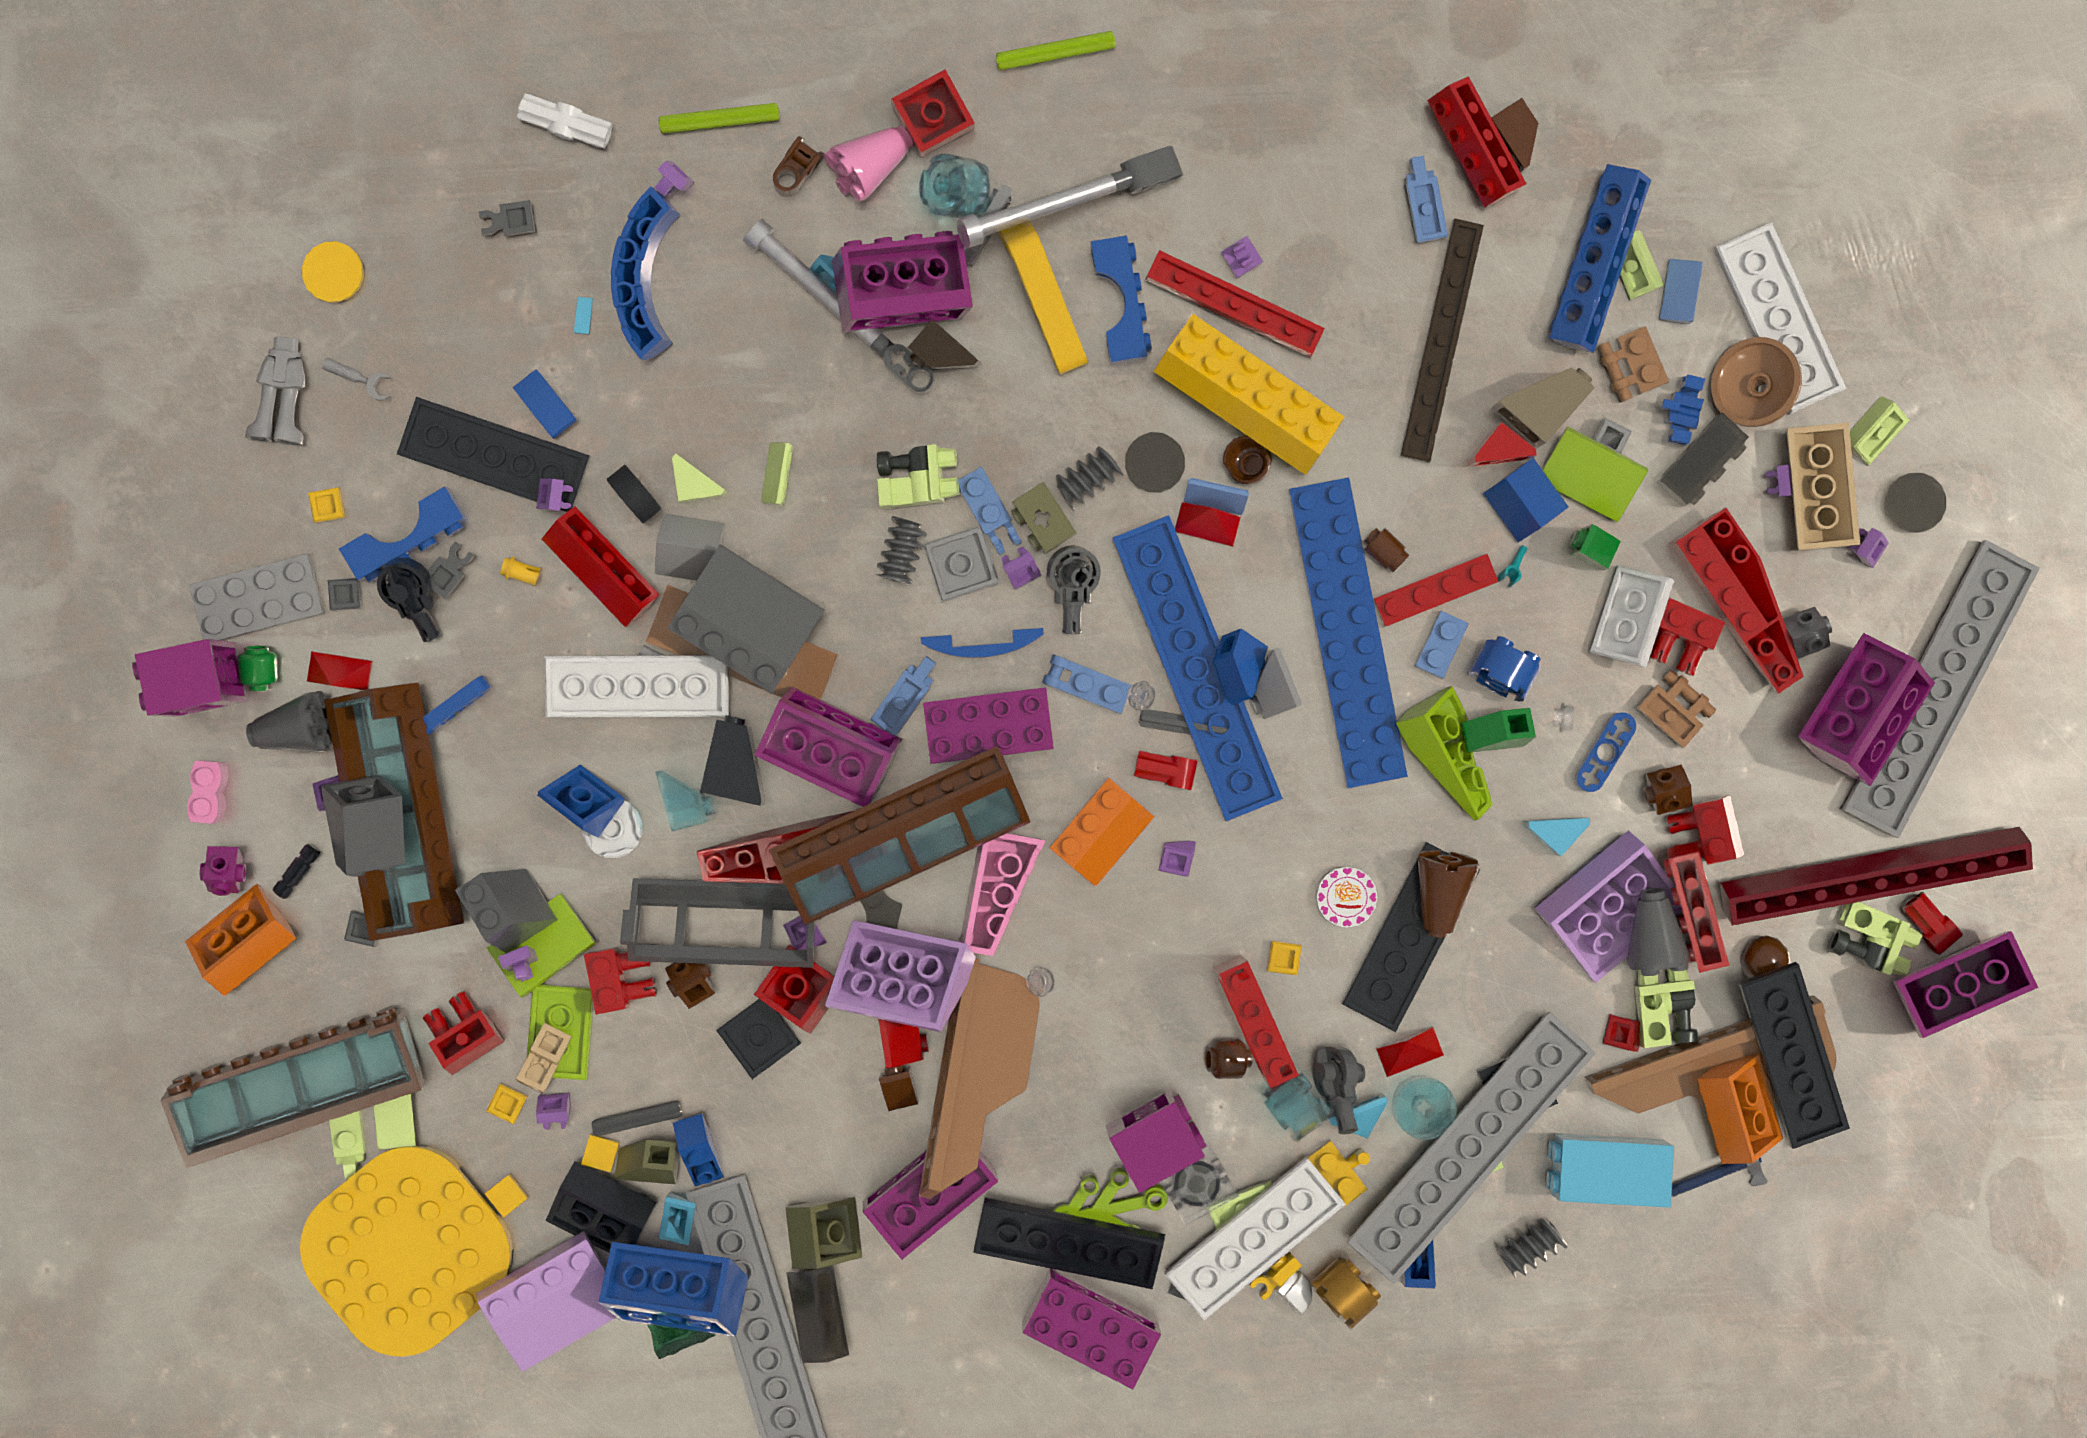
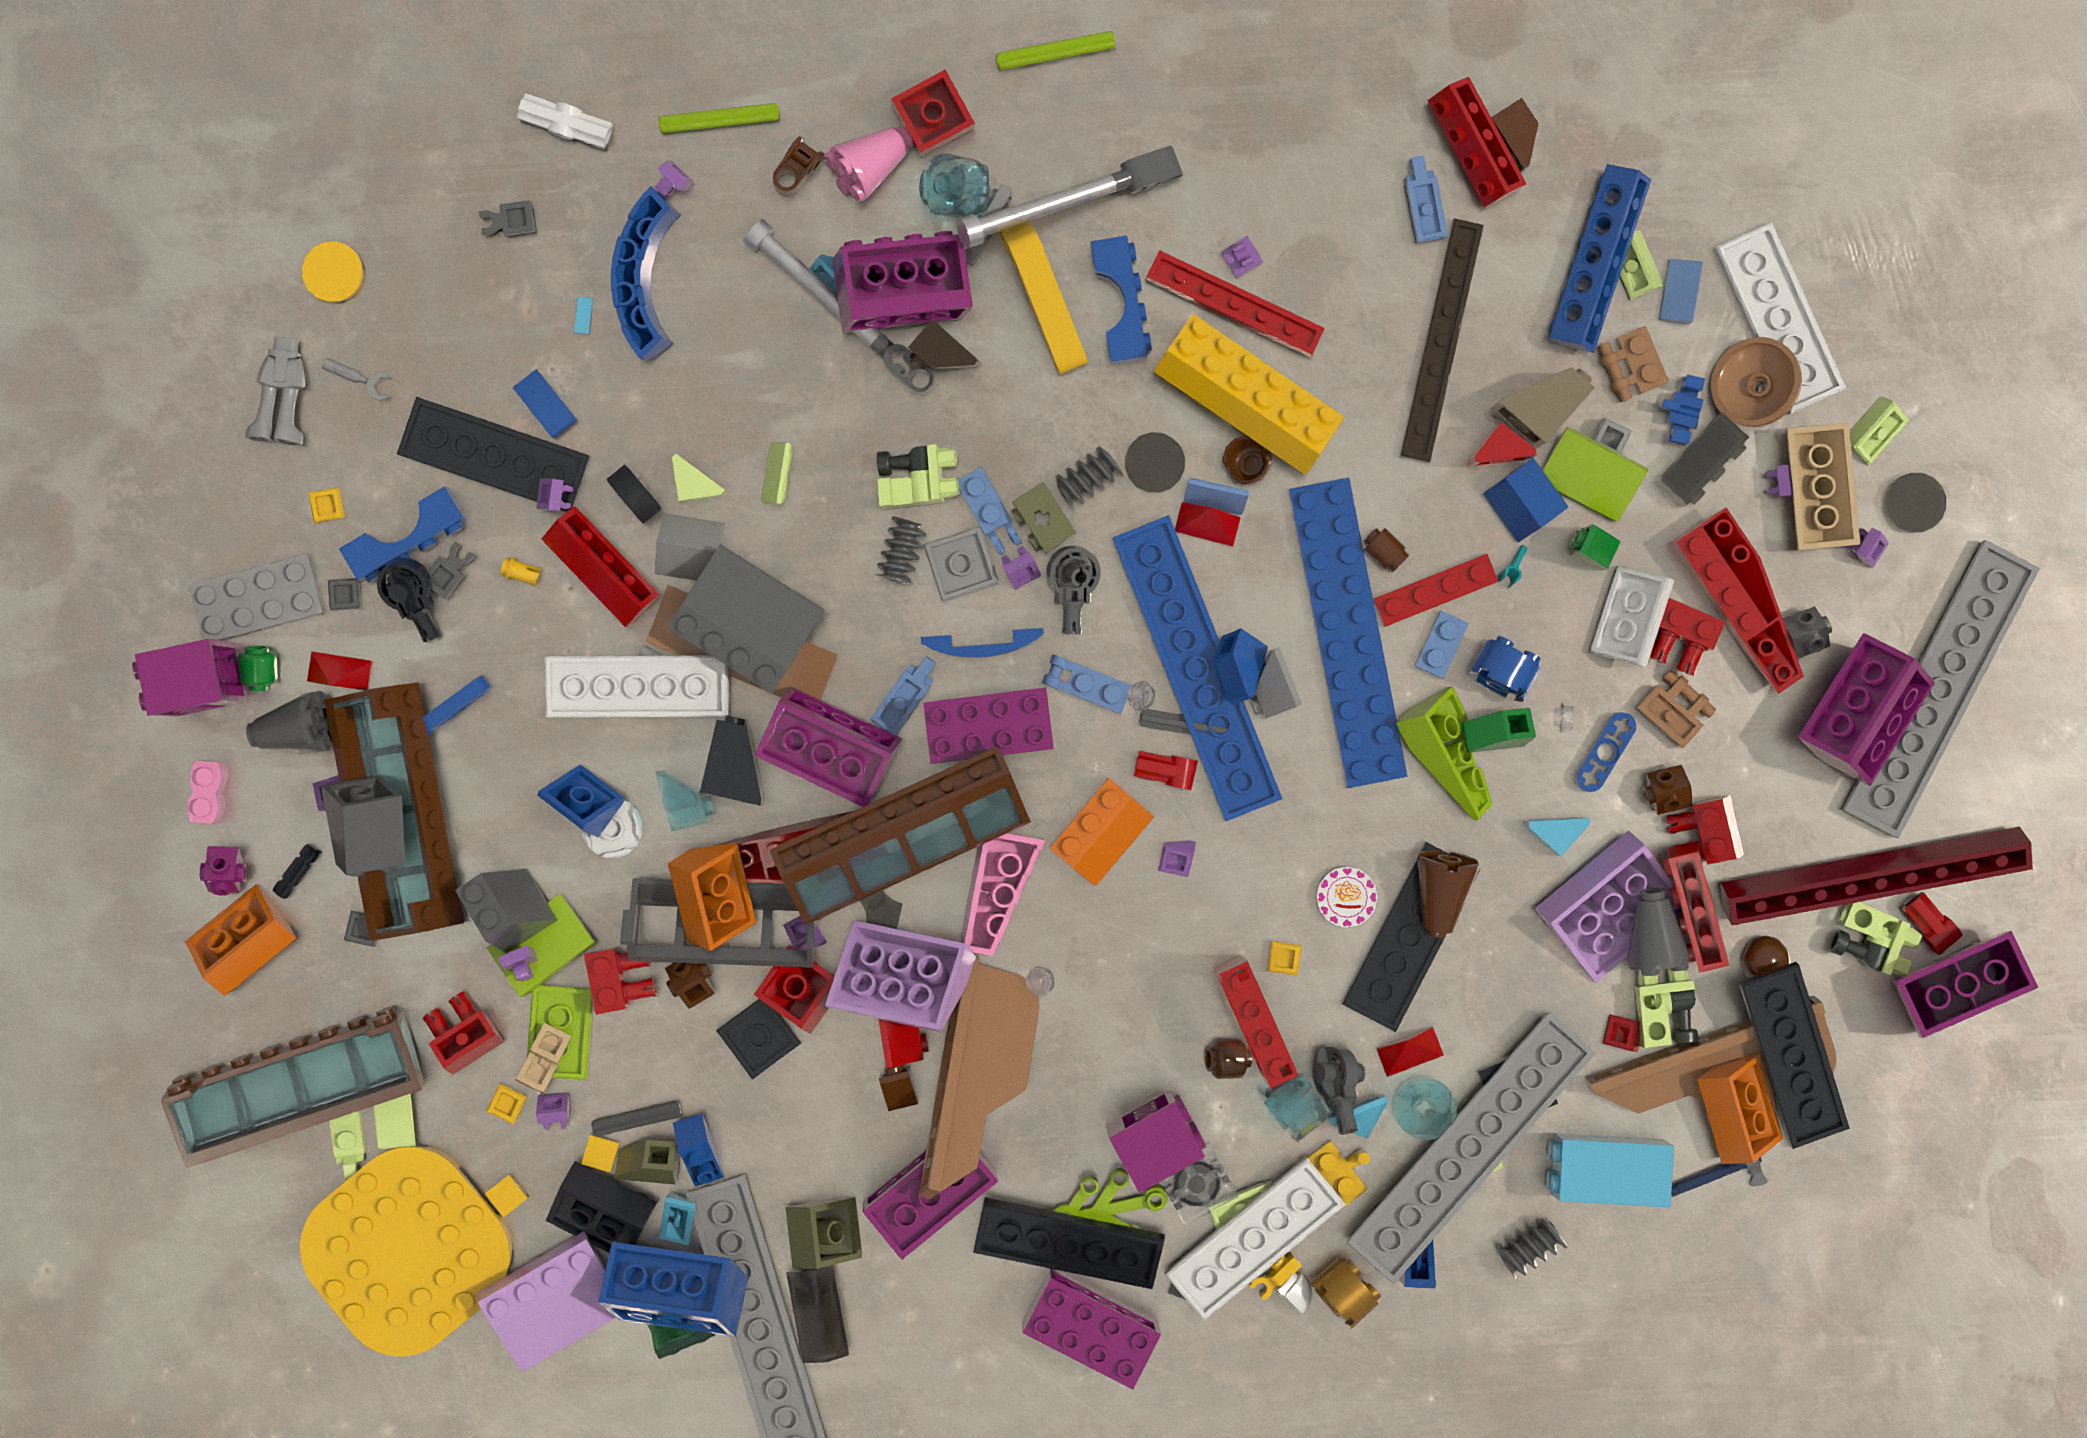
none -> orange slope [667,843,756,951]

